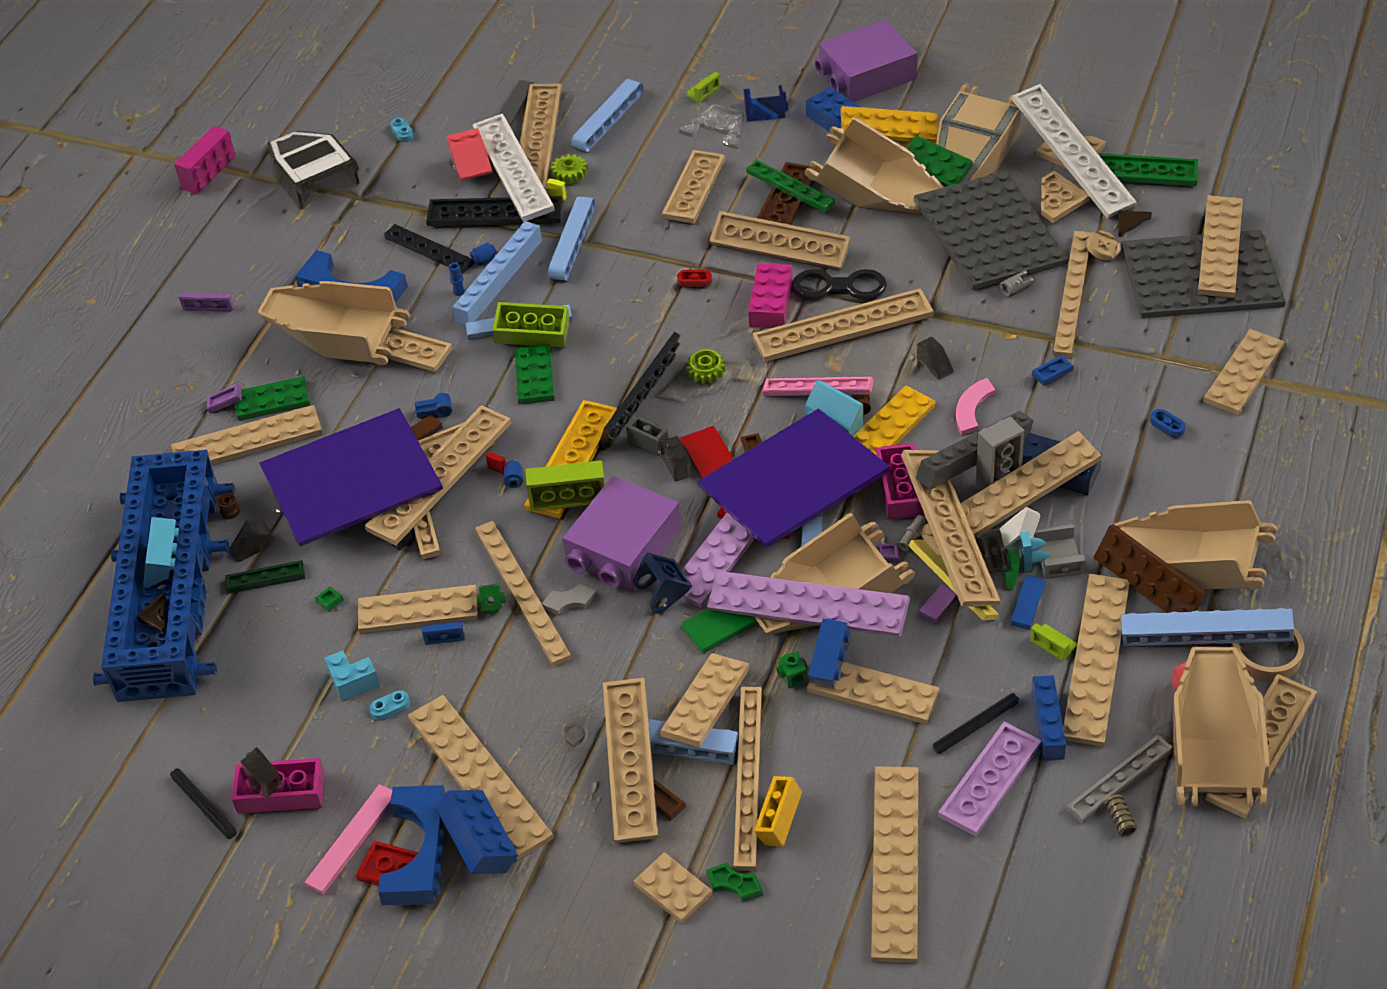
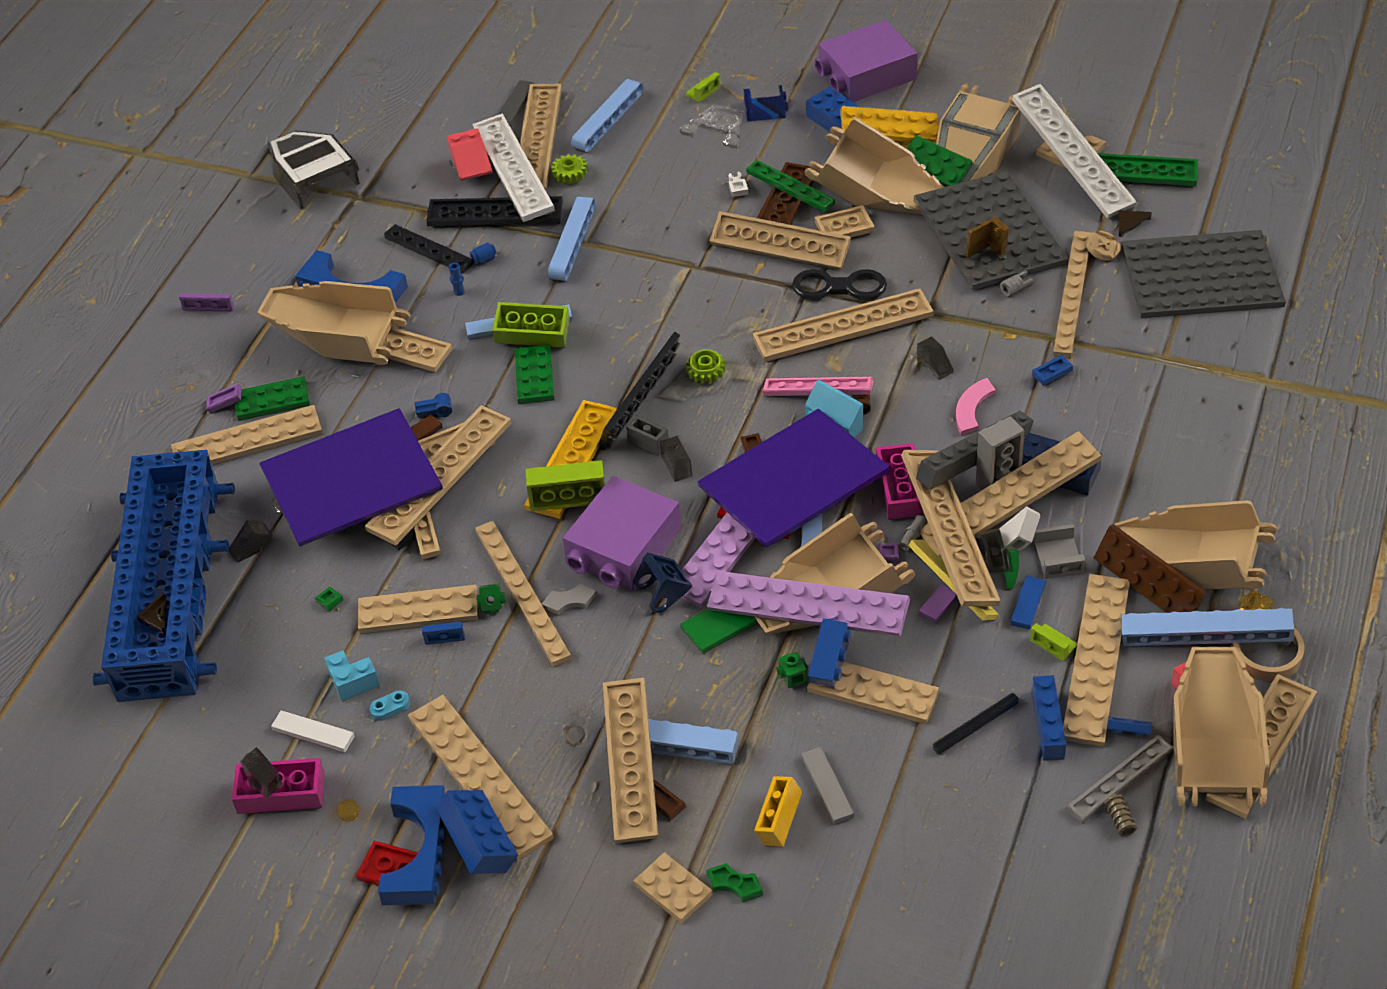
medium azure slope [143,517,179,588] -> none
black axle [170,768,237,839] -> none
dark pink brick [174,126,236,194] -> none
reddish brown wheel [217,493,240,519] -> none
dark green tile [225,560,305,594] -> none
bright pink tile [304,784,392,895] -> none
medium azure plate [390,118,413,142] -> none
light blue brick [453,221,542,325] -> none
red tile [486,451,506,475] -> none
blue brick [504,460,523,488] -> none
neon yellow tile [547,178,567,202] -> none
tan plate [661,653,749,748] -> none
tan plate [662,150,725,224] -> none
red plate [677,270,712,287] -> none
red tile [680,426,734,479] -> none
tan plate [734,687,762,871] -> none
dark pink brick [748,263,793,328] -> none
yellow plate [853,385,936,455] -> none
tan plate [871,766,918,963] -> none
lavender plate [938,722,1042,837] -> none
medium azure tile [1020,531,1051,572] -> none
tan plate [1041,171,1090,223] -> none
blue plate [1150,409,1185,437] -> none
tan plate [1198,195,1243,298] -> none
tan plate [1203,329,1285,415] -> none
none -> white tile [271,710,355,753]
none -> clear yellow tile [337,799,360,822]
none -> white plate [728,172,748,197]
none -> light grey tile [801,747,854,824]
none -> tan plate [815,205,875,238]
none -> pearl gold bracket [965,216,1009,258]
none -> blue plate [1108,717,1152,737]
none -> clear yellow brick [1238,589,1274,610]

